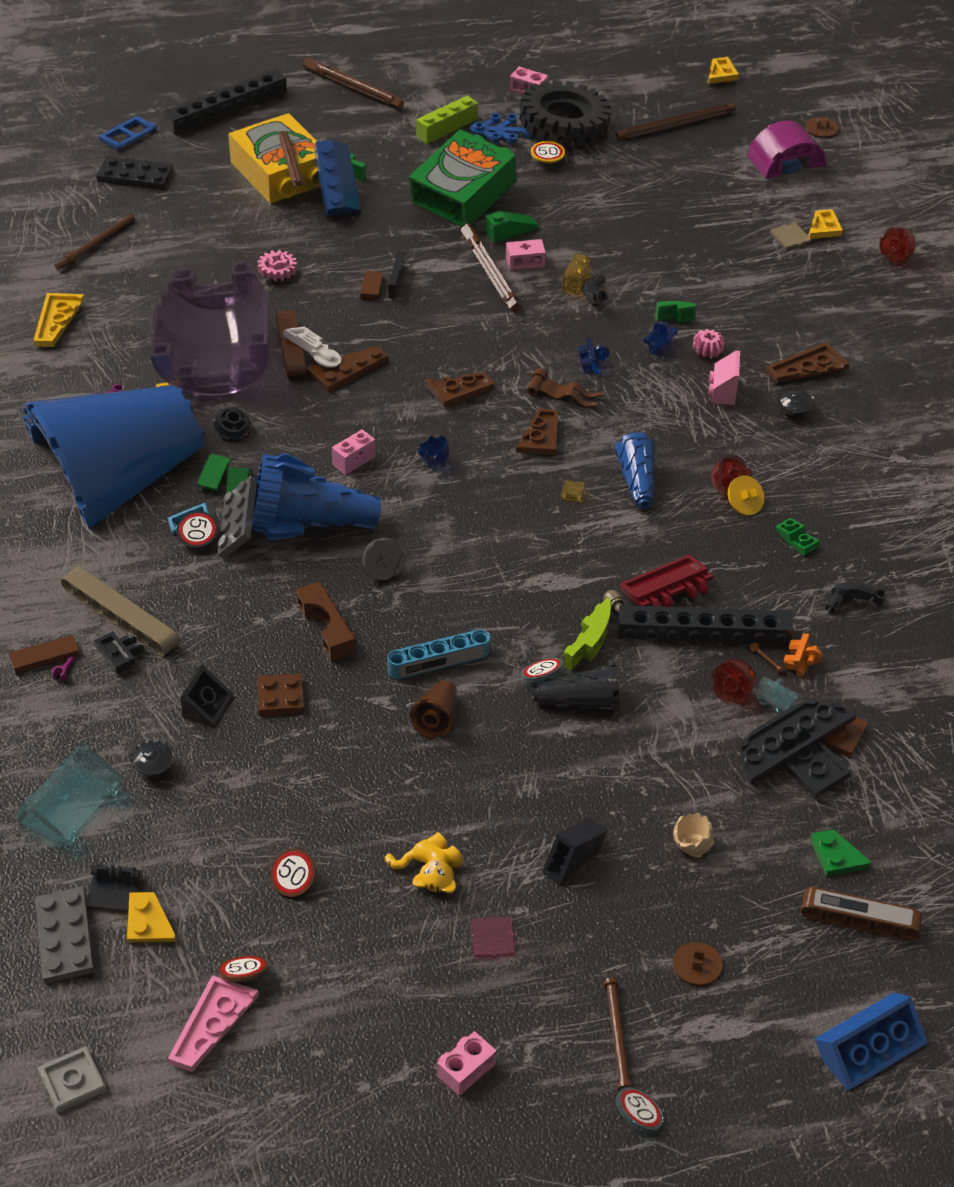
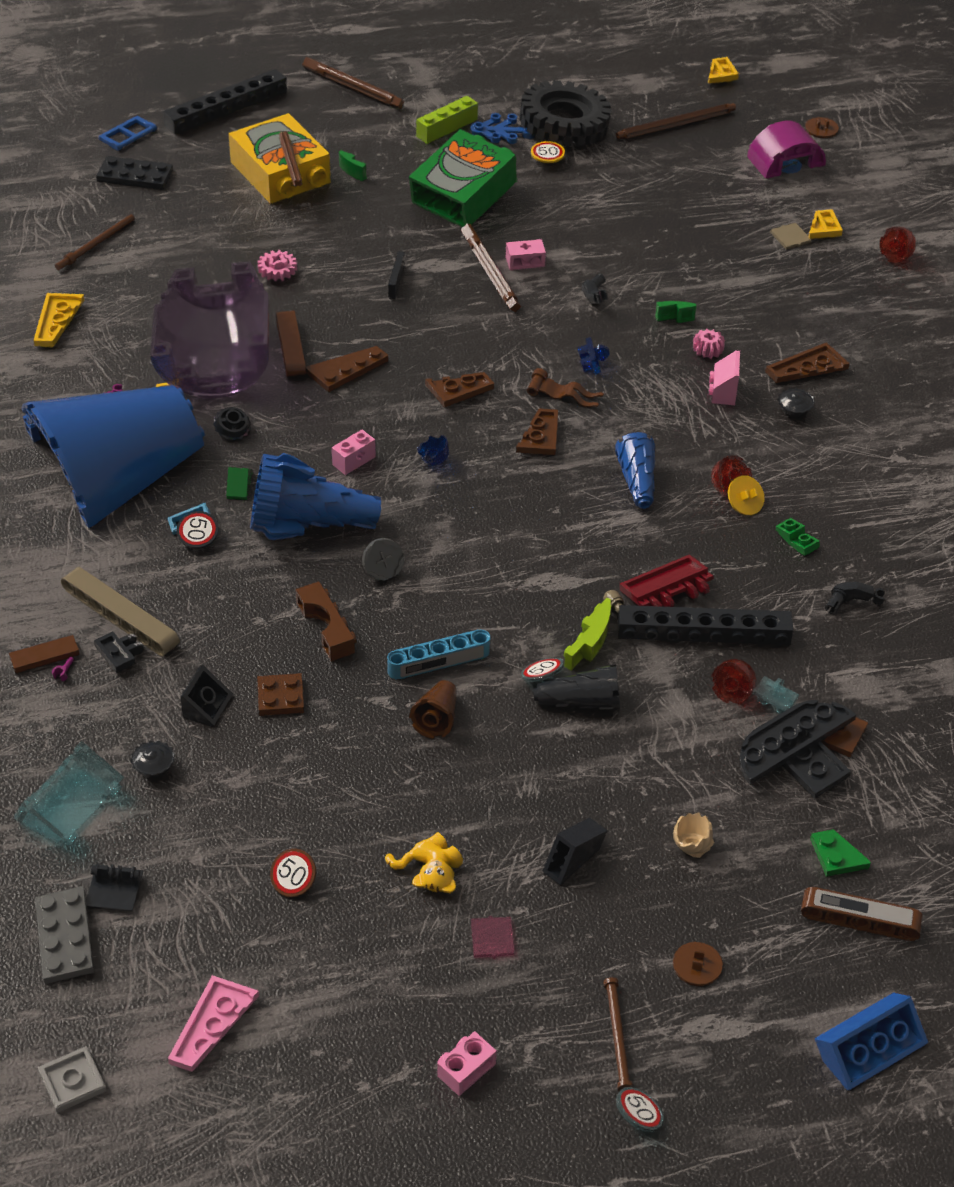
yellow wing [127,892,176,943] -> none
green slope [198,454,231,492] -> none
dark grey plate [217,476,257,559] -> none
piece [218,955,268,984] -> none
white piece [283,326,341,368] -> none
blue slope [314,140,361,216] -> none
reddish brown tile [360,271,383,300] -> none
green slope [485,211,539,243] -> none
bright pink brick [510,67,548,94] -> none
clear yellow tile [561,480,585,502] -> none
clear yellow brick [562,254,592,295] -> none
clear blue hips [643,321,678,354] -> none
reddish brown hinge [750,643,785,674] -> none
orange hips [784,634,823,677] -> none

